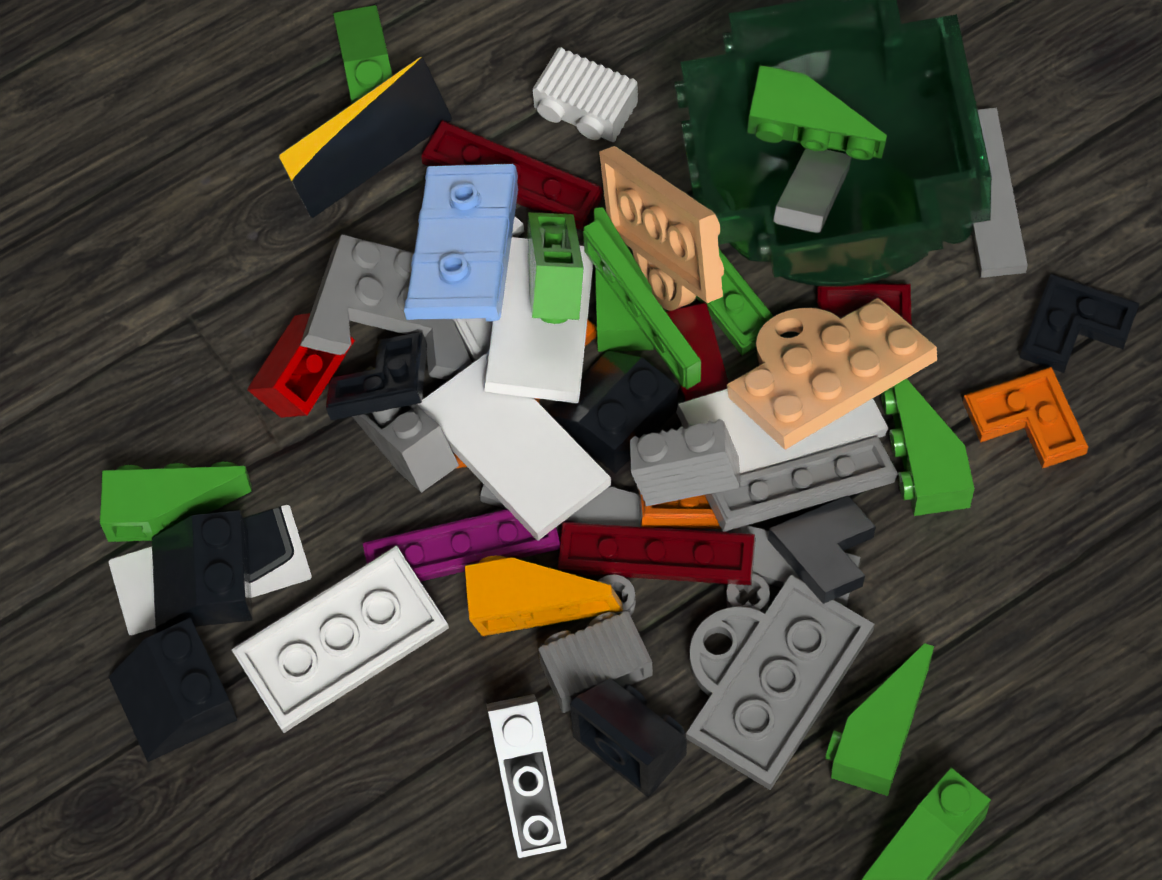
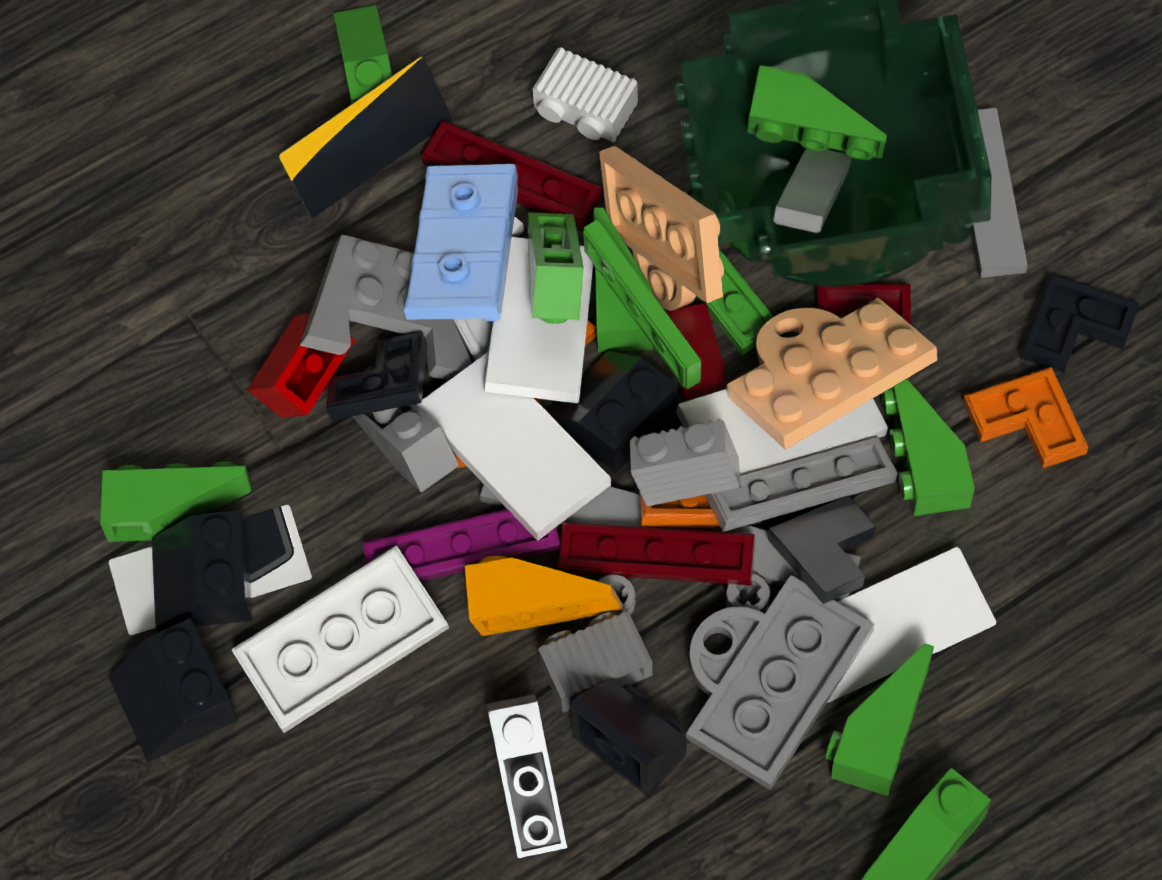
none -> white sticker [827,547,996,703]

